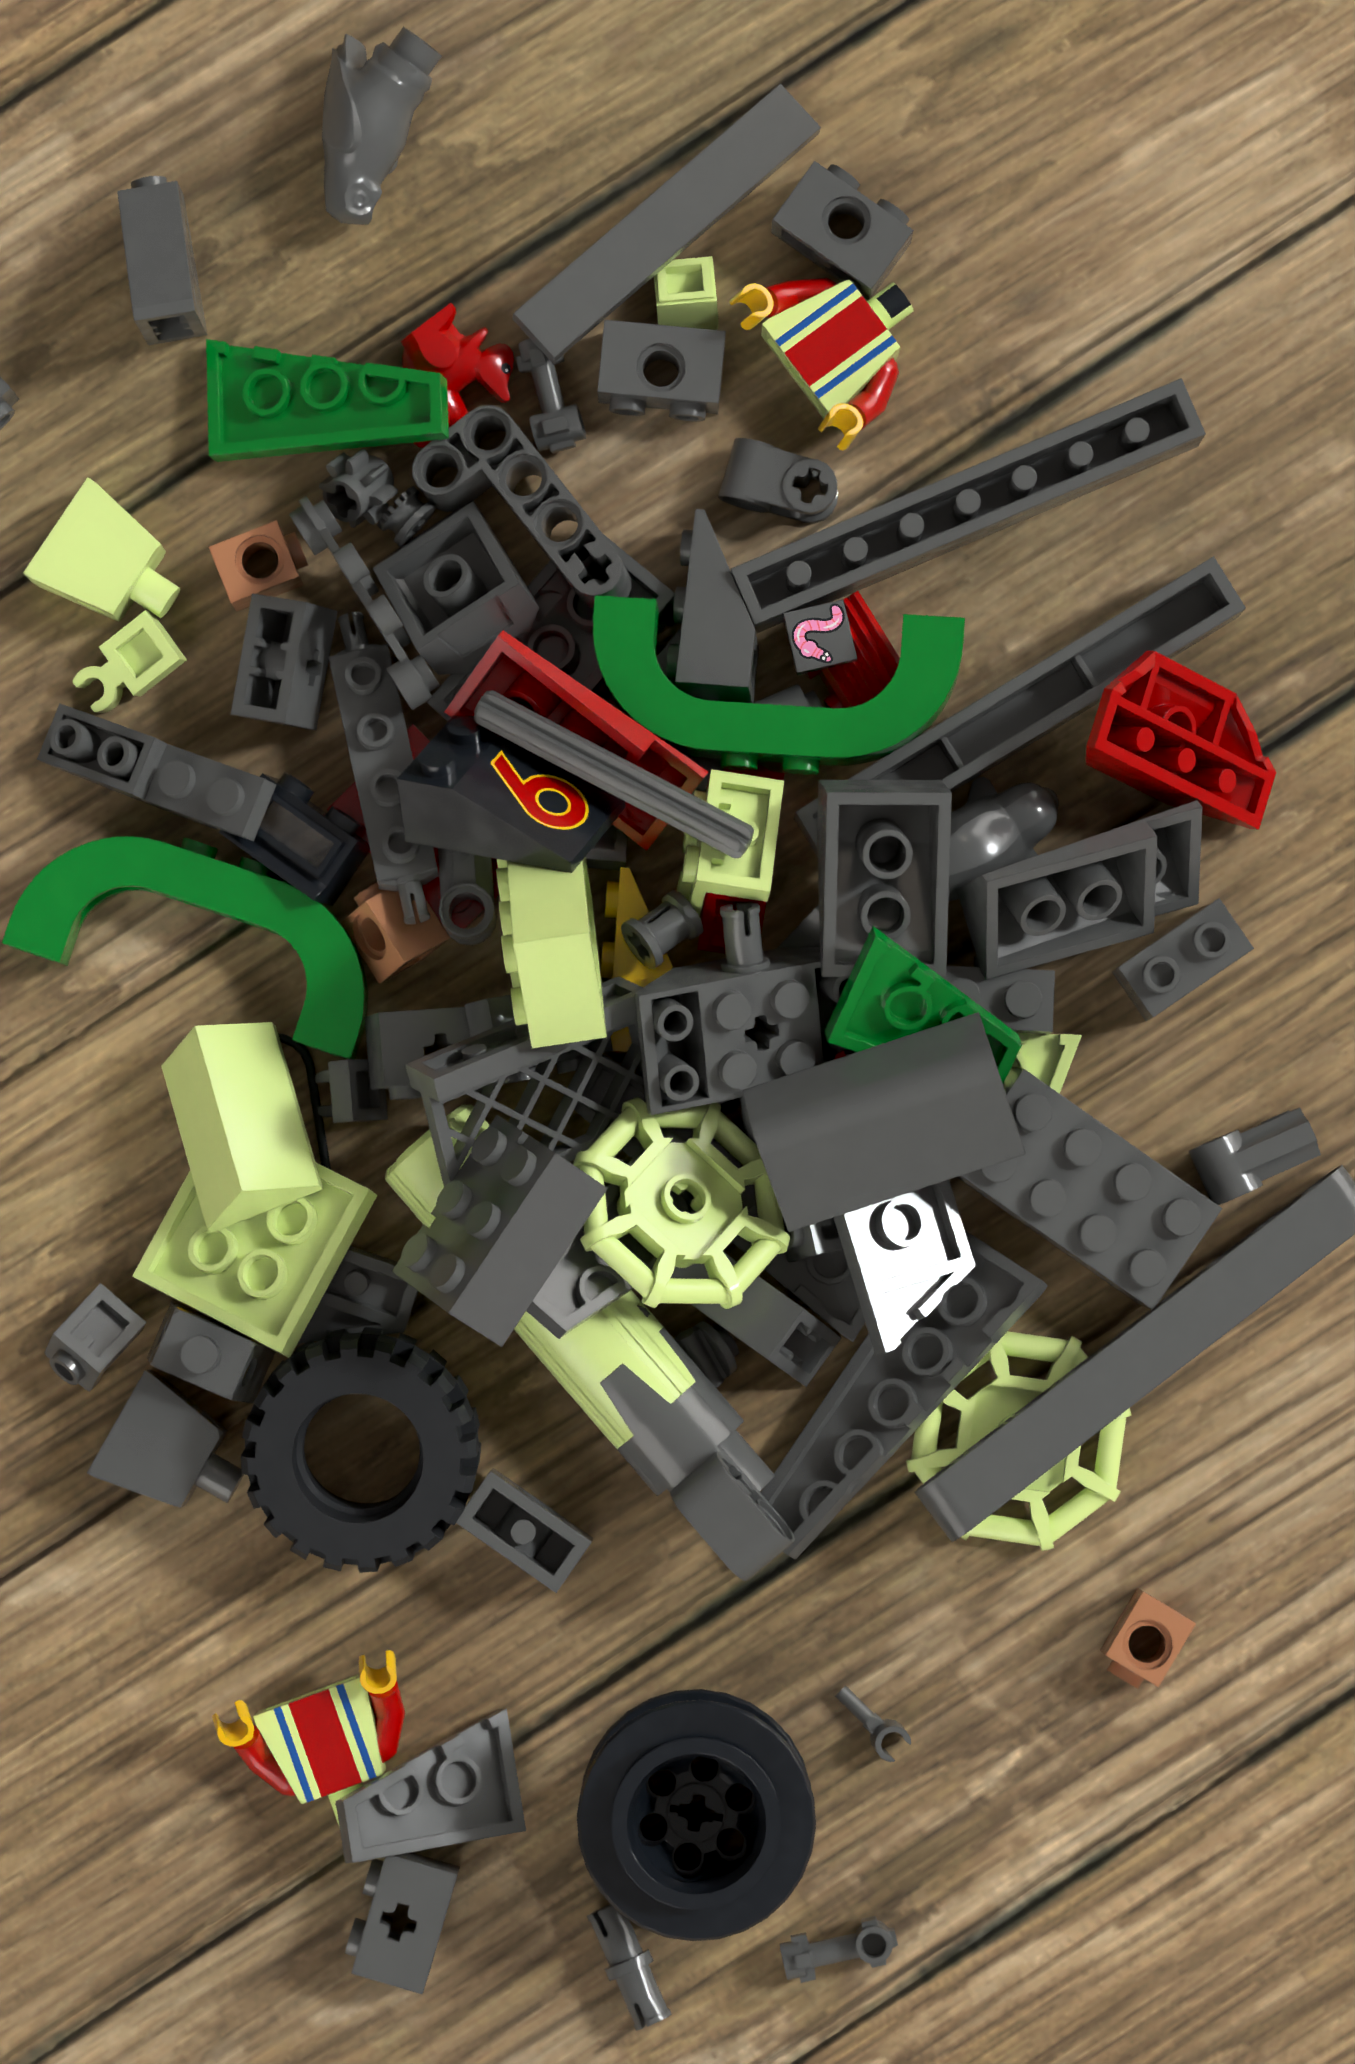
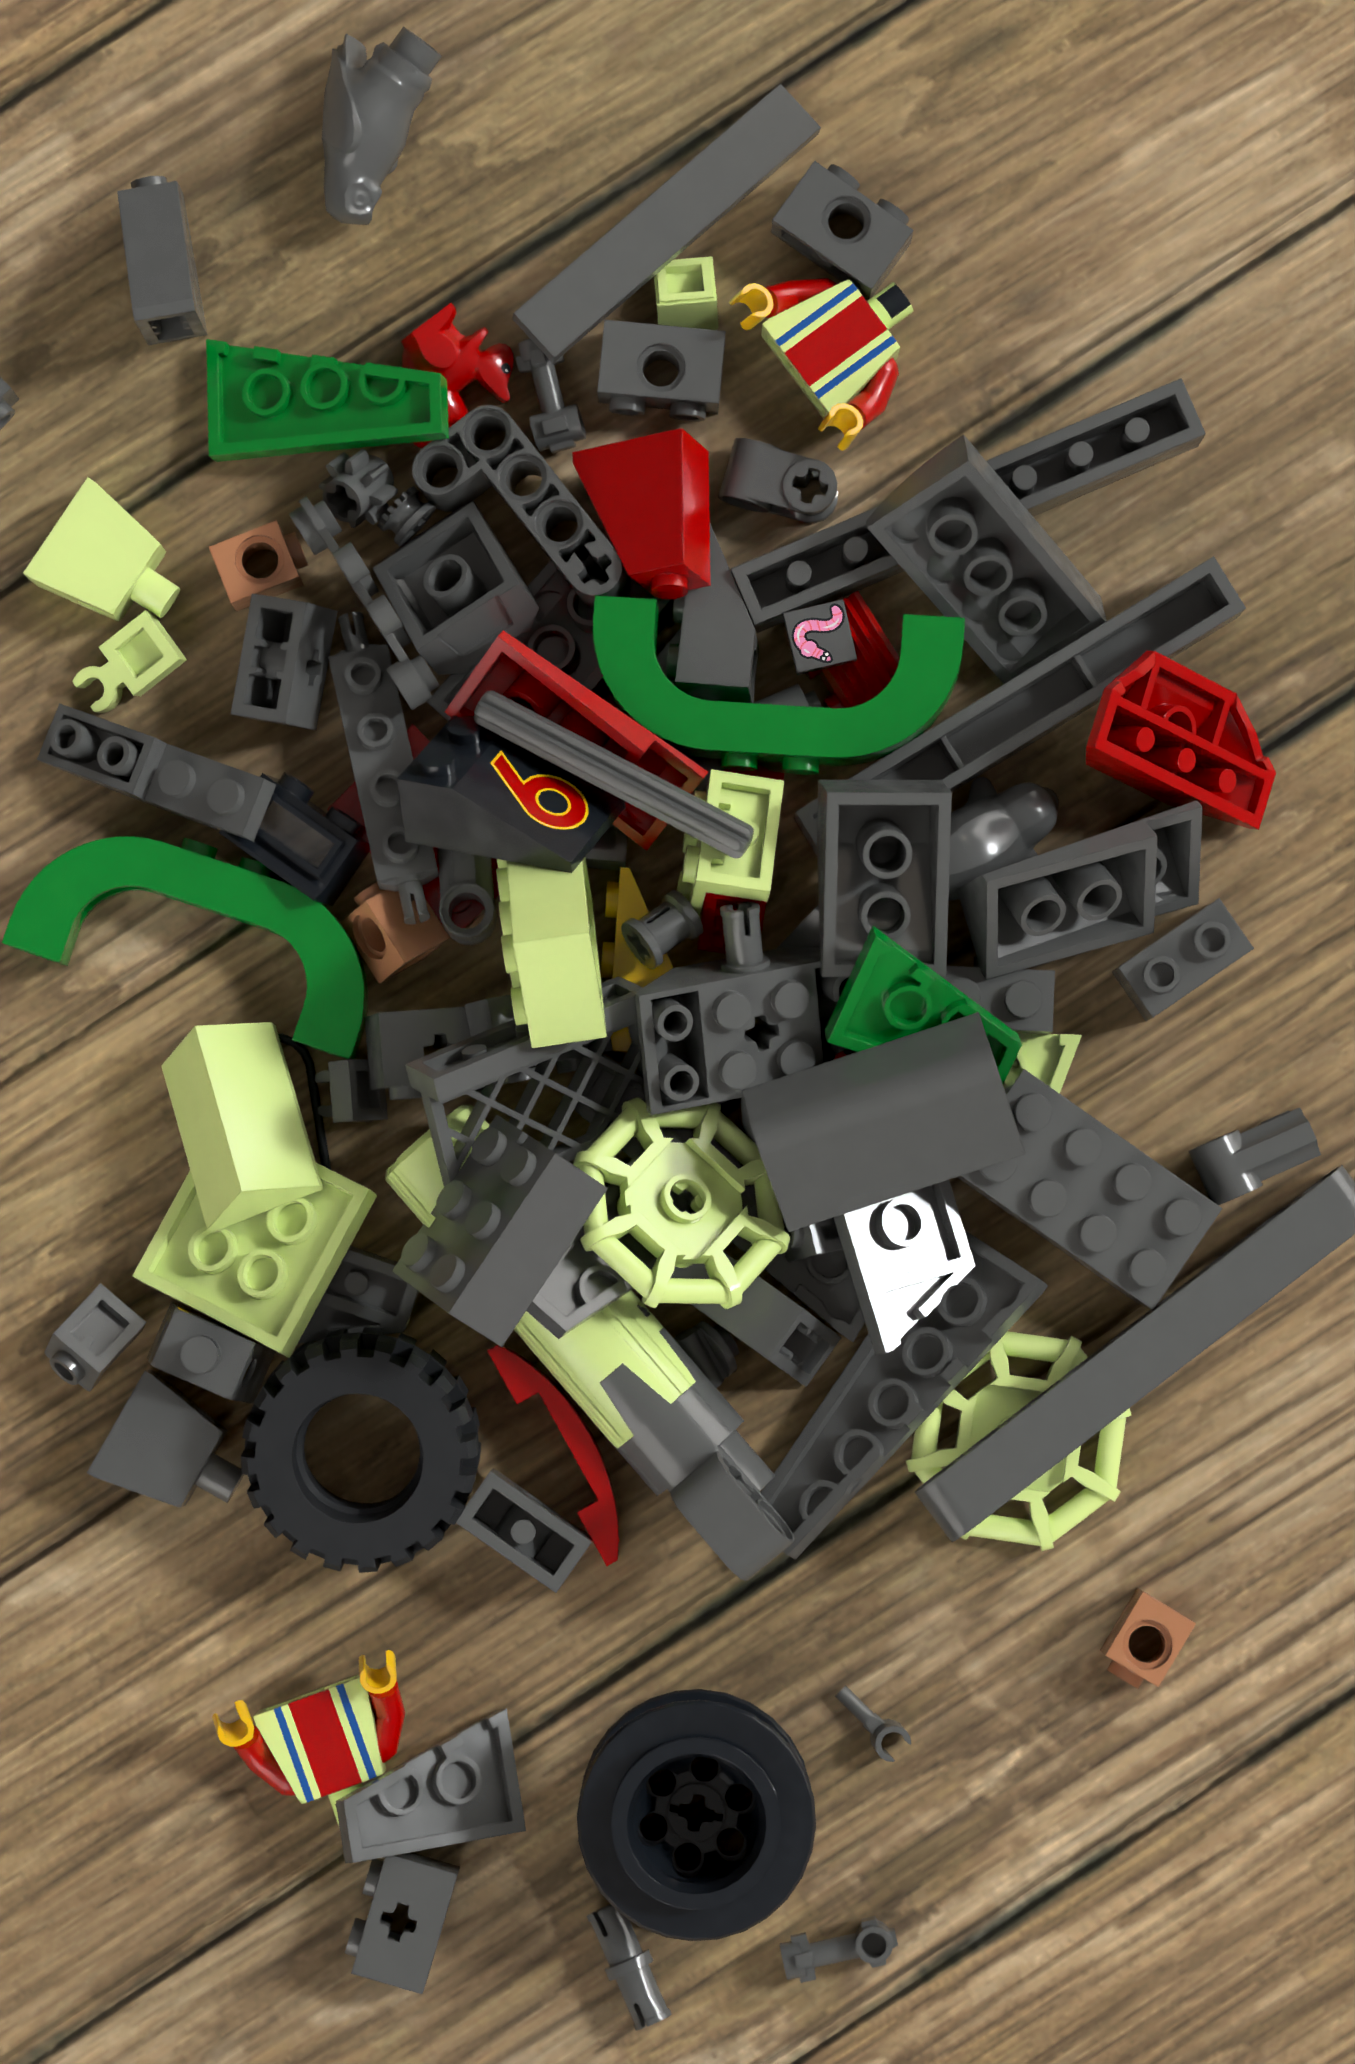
none -> red slope [487,1345,620,1566]
none -> red slope [572,428,711,599]
none -> dark grey slope [866,434,1107,684]

